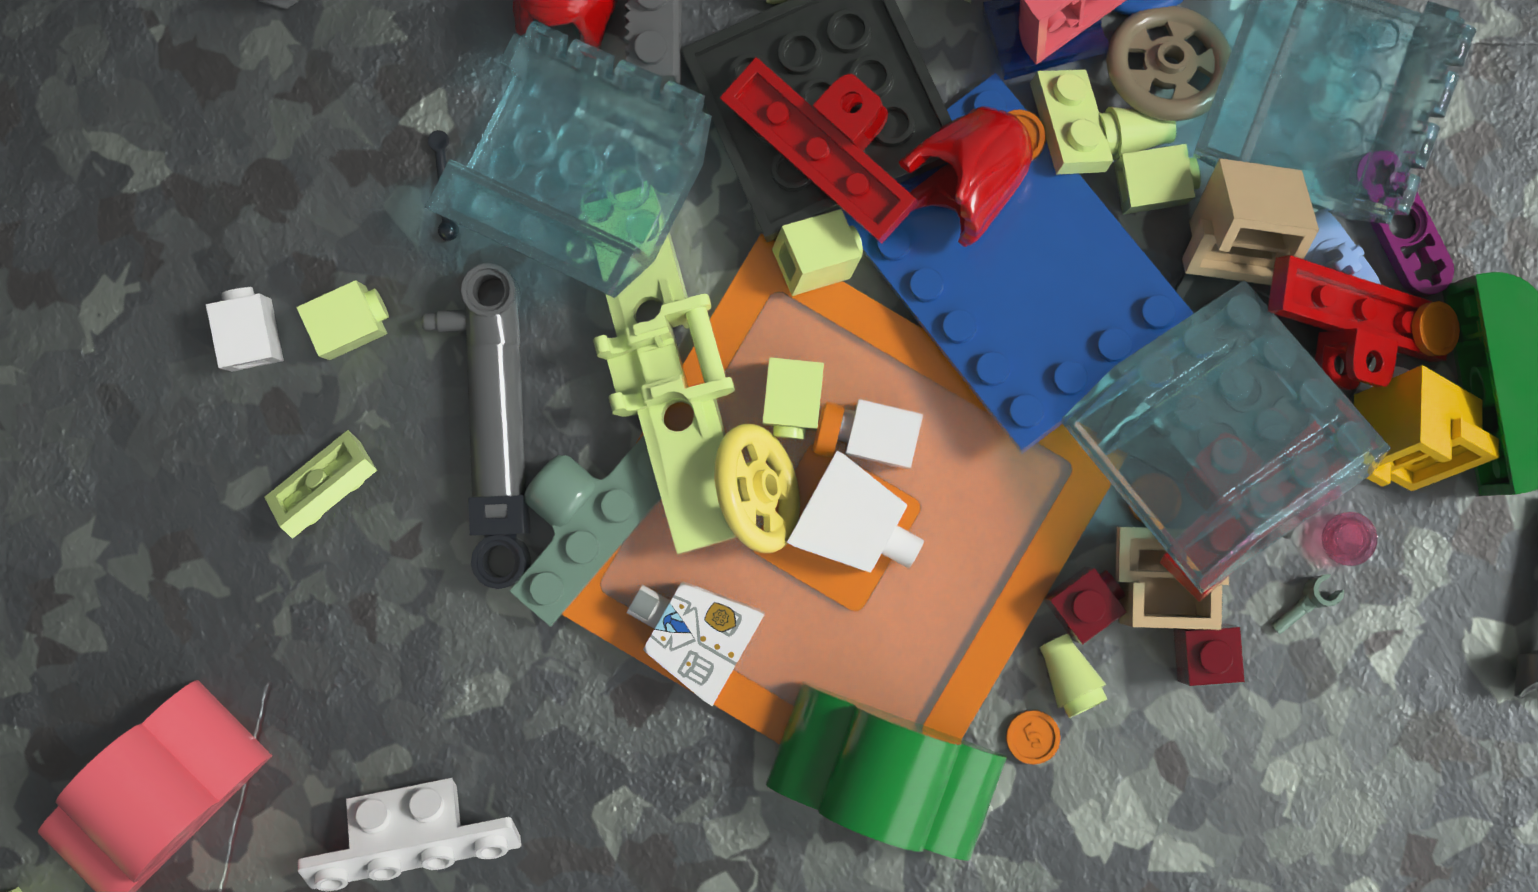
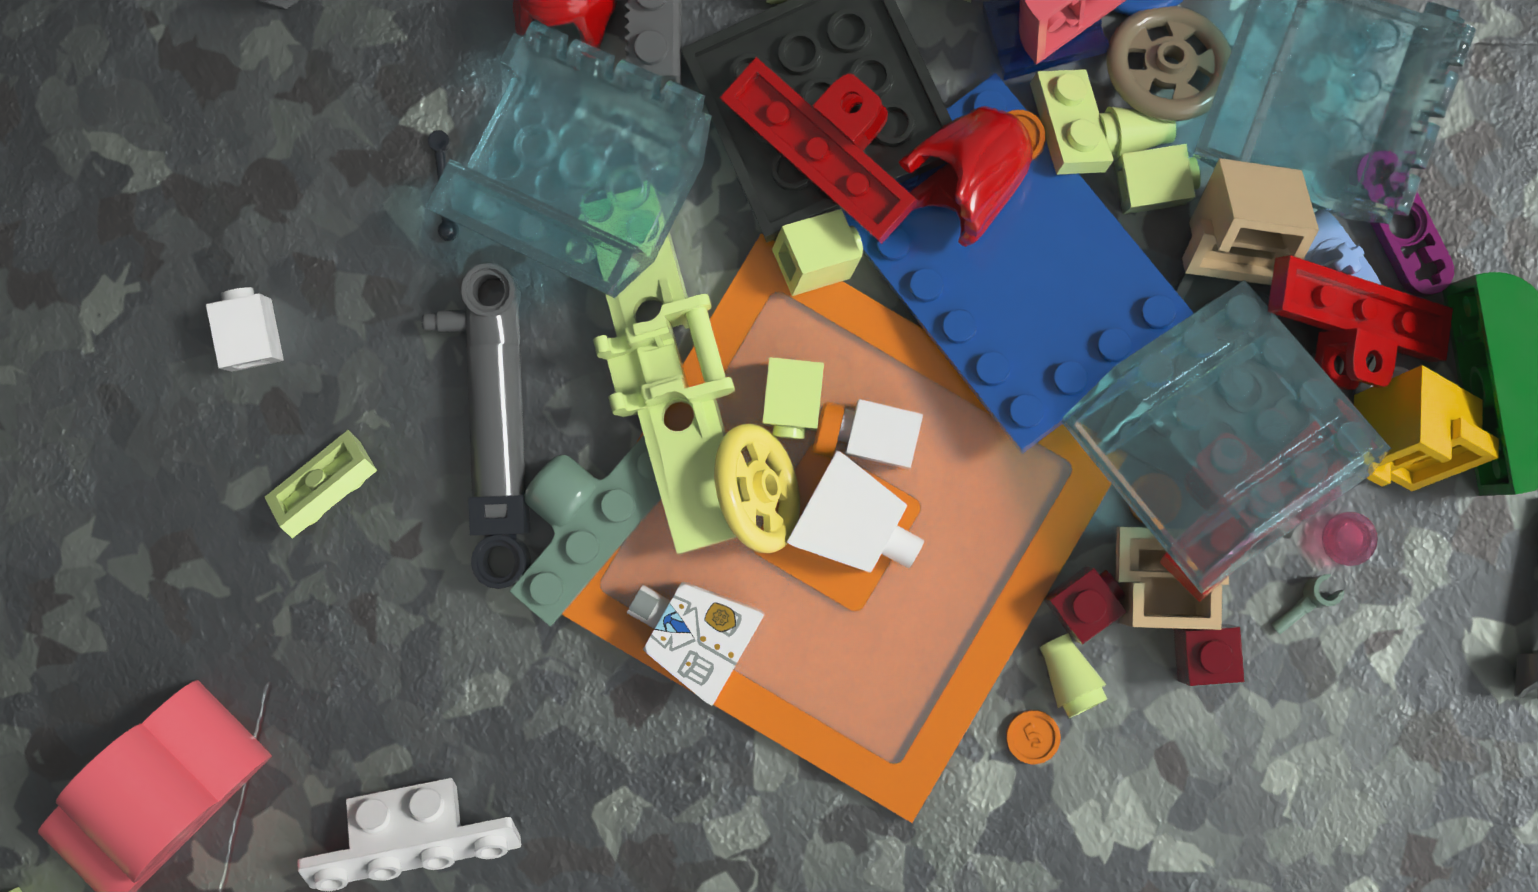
yellowish green brick [296,280,389,360] -> none
green brick [766,681,1007,861] -> none
orange piece [1412,301,1460,356] -> none

